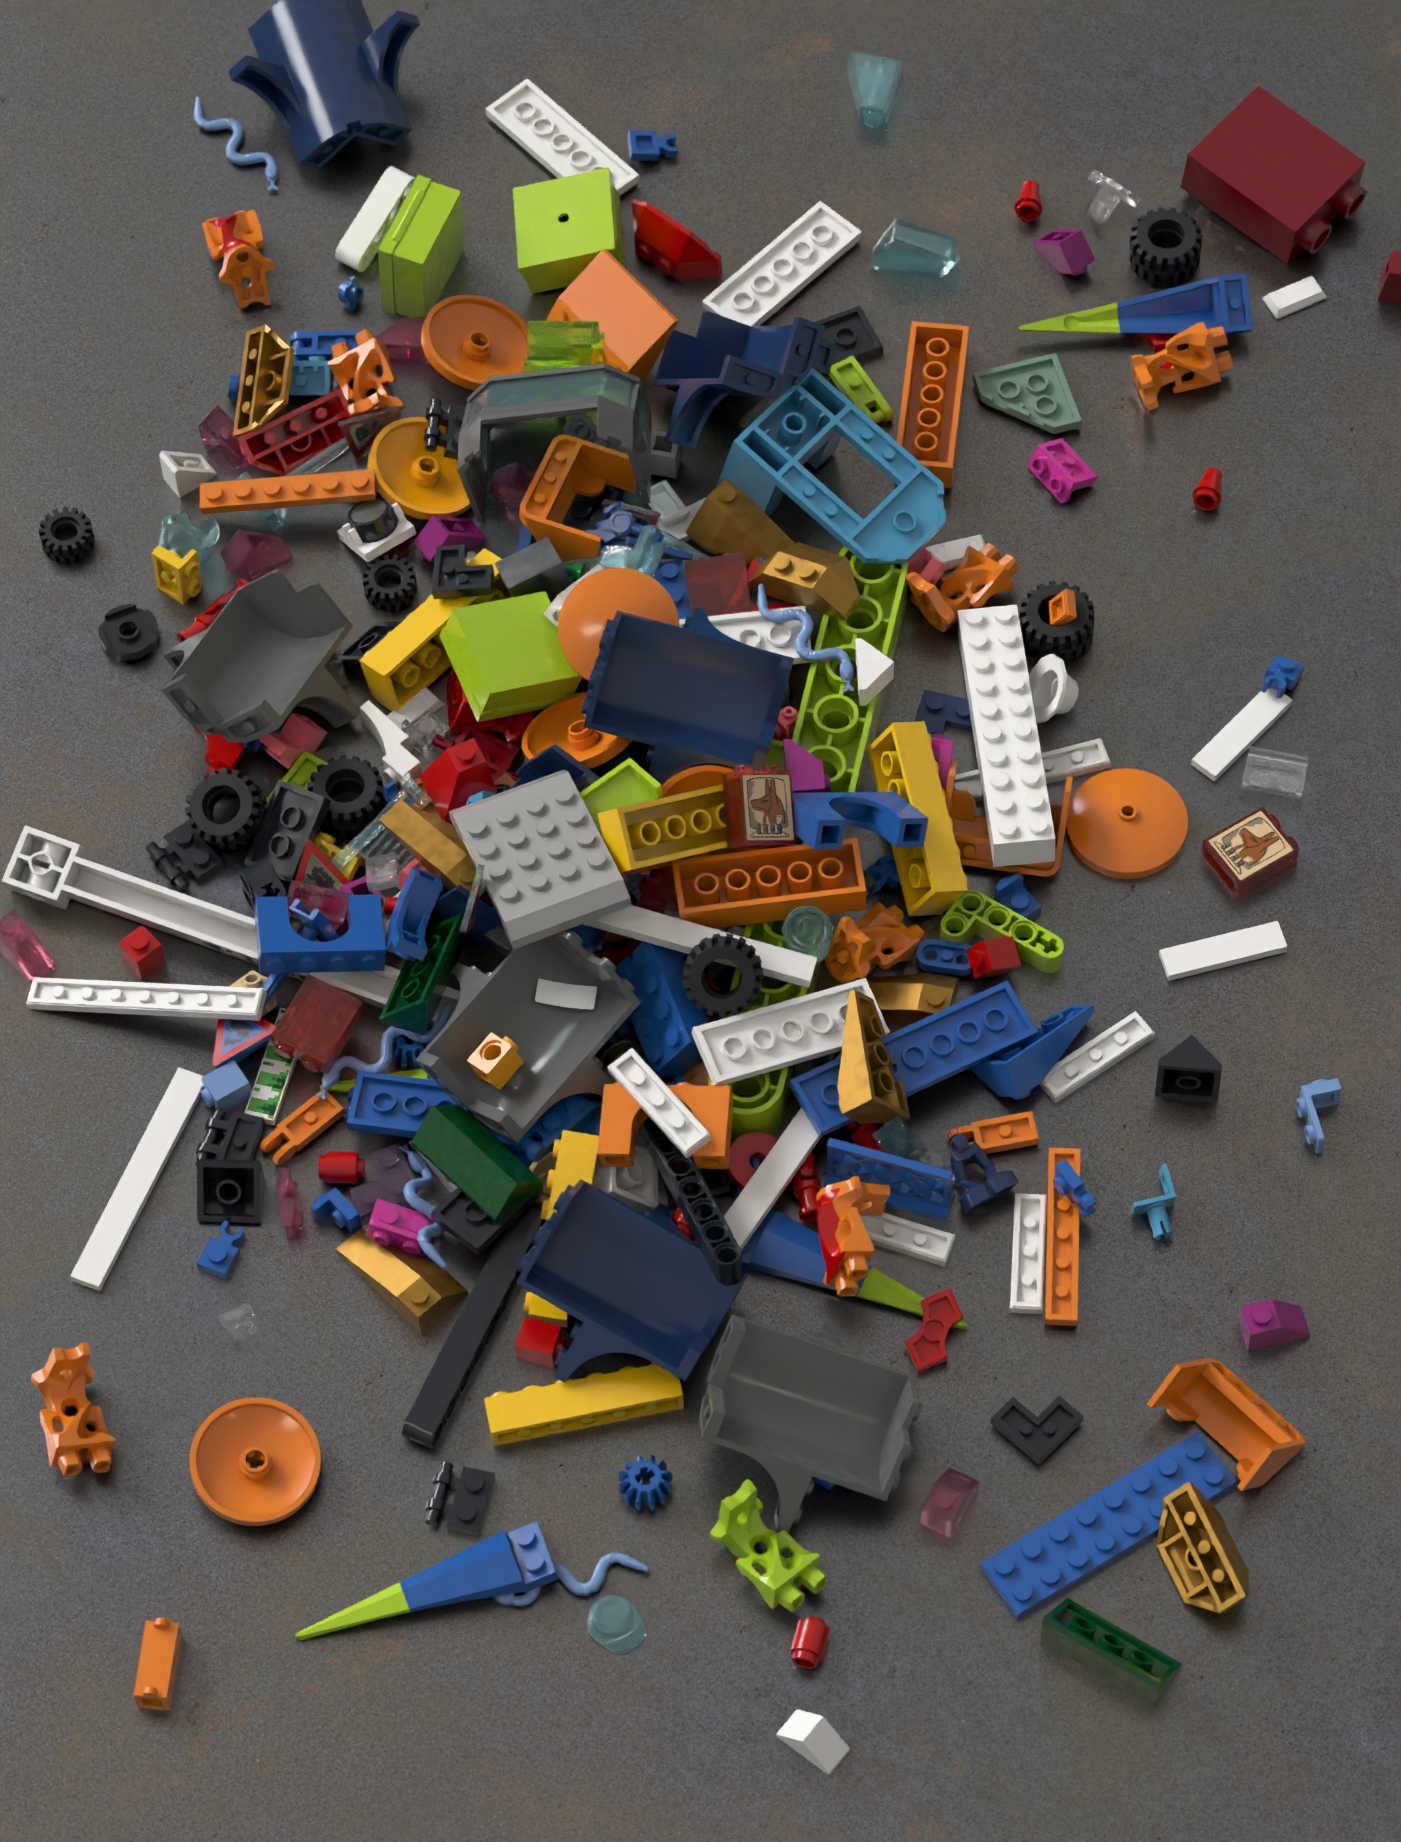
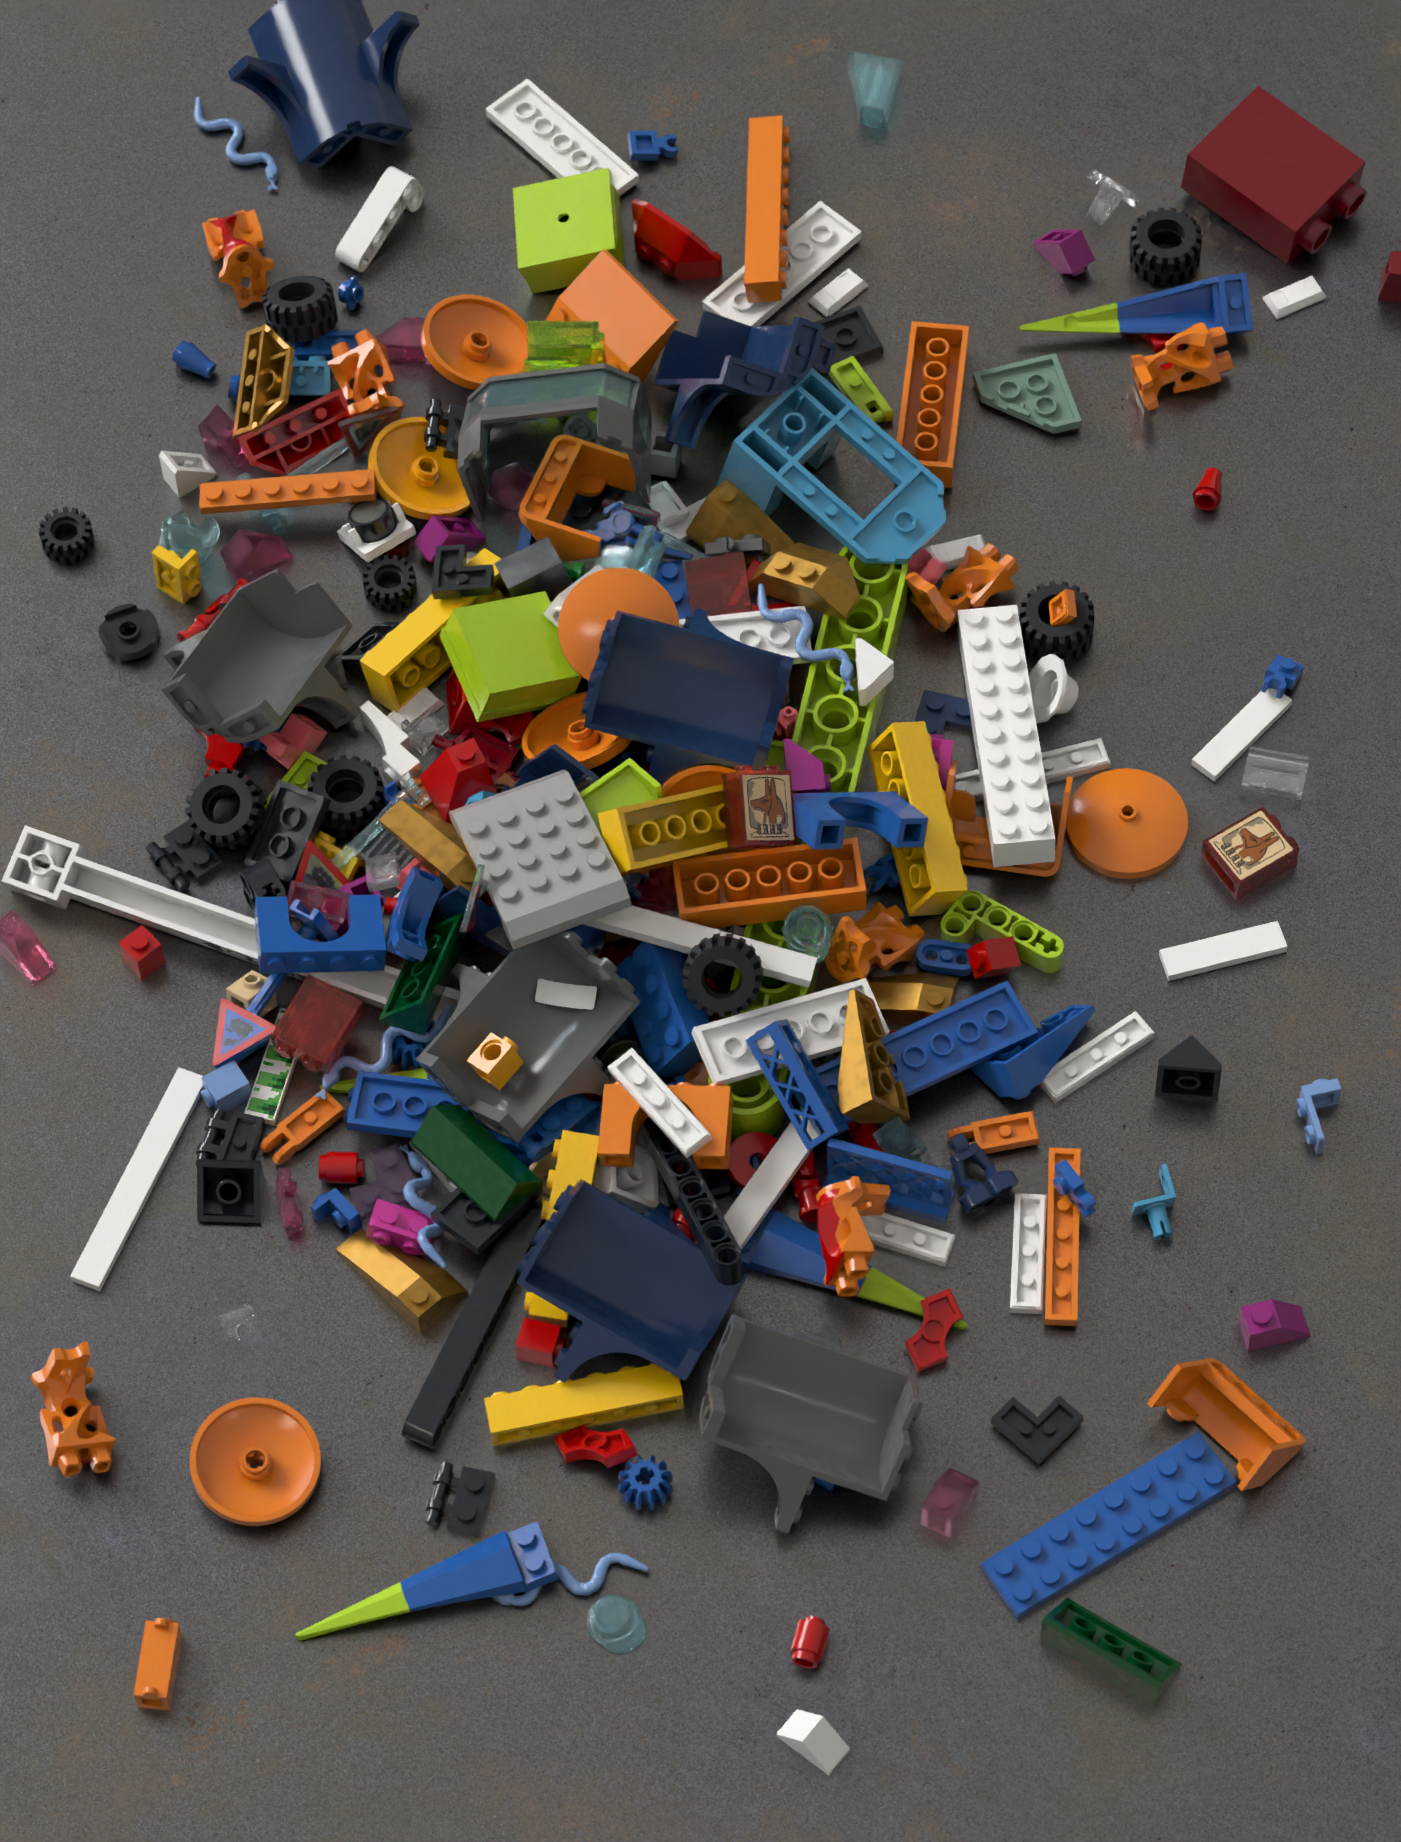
white tile [26,977,267,1021] -> none
blue plate [196,1221,245,1280] -> none
lime container [378,175,464,322] -> none
lime hips [709,1479,827,1612] -> none
clear light blue slope [870,218,960,278] -> none
blue bracket [994,872,1041,920] -> none
red cone [1014,180,1042,222] -> none
dark pink bracket [1027,438,1098,503] -> none
pearl gold wedge [1157,1481,1249,1613] -> none
none -> blue cone [172,341,217,378]
none -> black tyre [262,276,338,343]
none -> red tile [554,1424,638,1468]
none -> dark grey plate [705,534,771,561]
none -> orange brick [744,115,791,303]
none -> blue fence [745,1019,849,1150]
none -> white tile [808,268,869,318]

